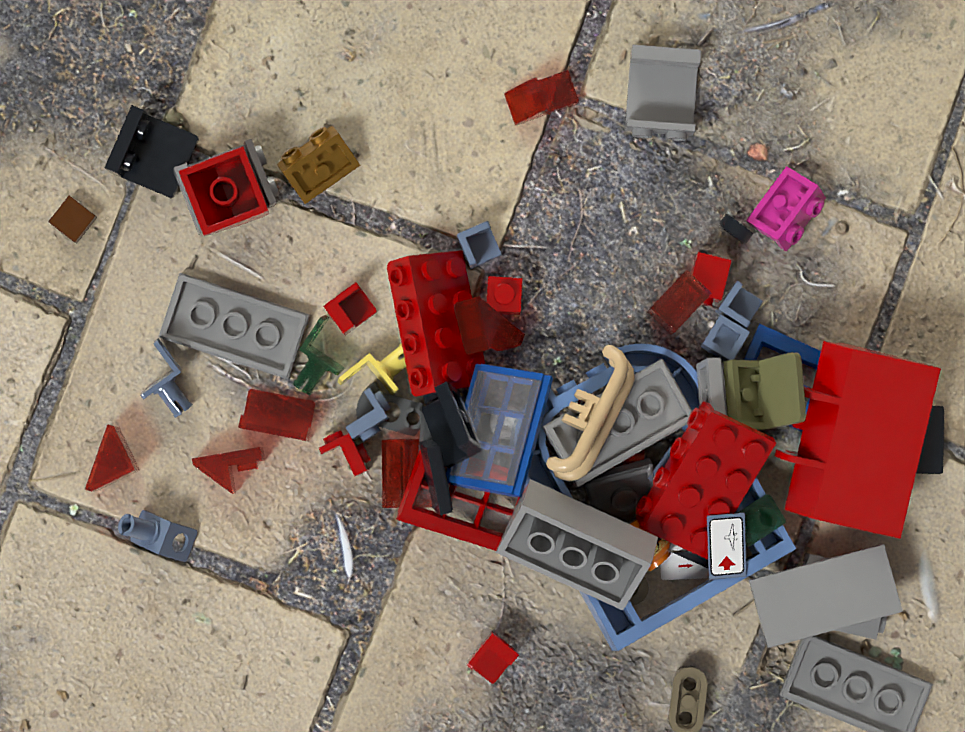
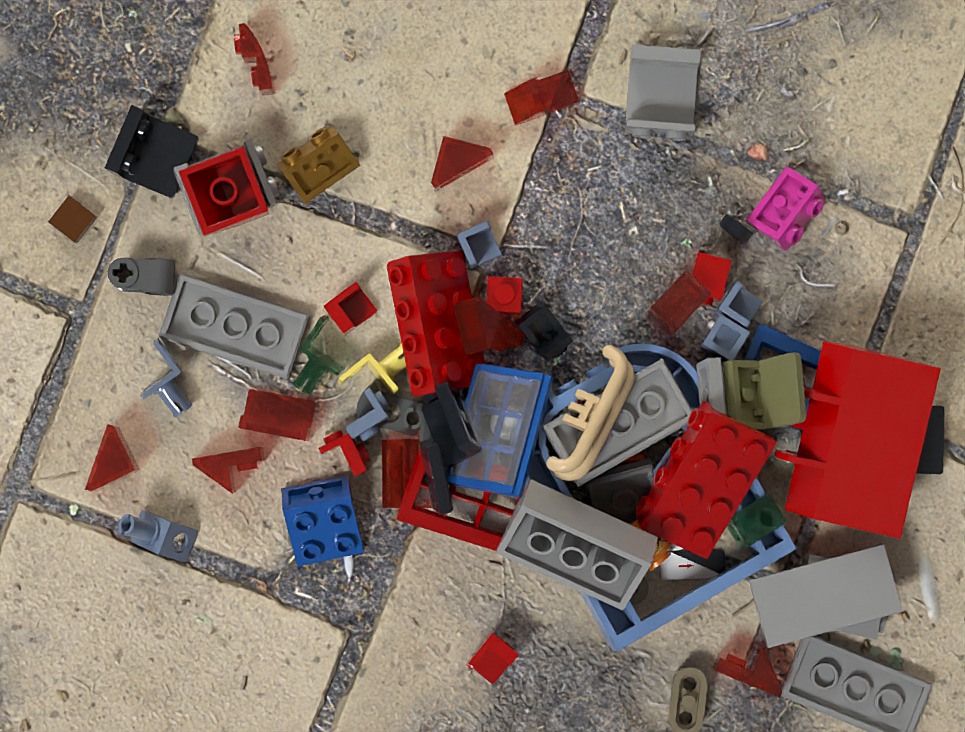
white sticker [707,513,746,580] -> none
none -> dark grey piece [107,258,175,296]
none -> clear red slope [234,23,276,96]
none -> blue bracket [281,475,364,566]
none -> clear red slope [431,136,494,192]
none -> black bracket [515,301,573,361]
none -> clear red slope [713,644,782,698]

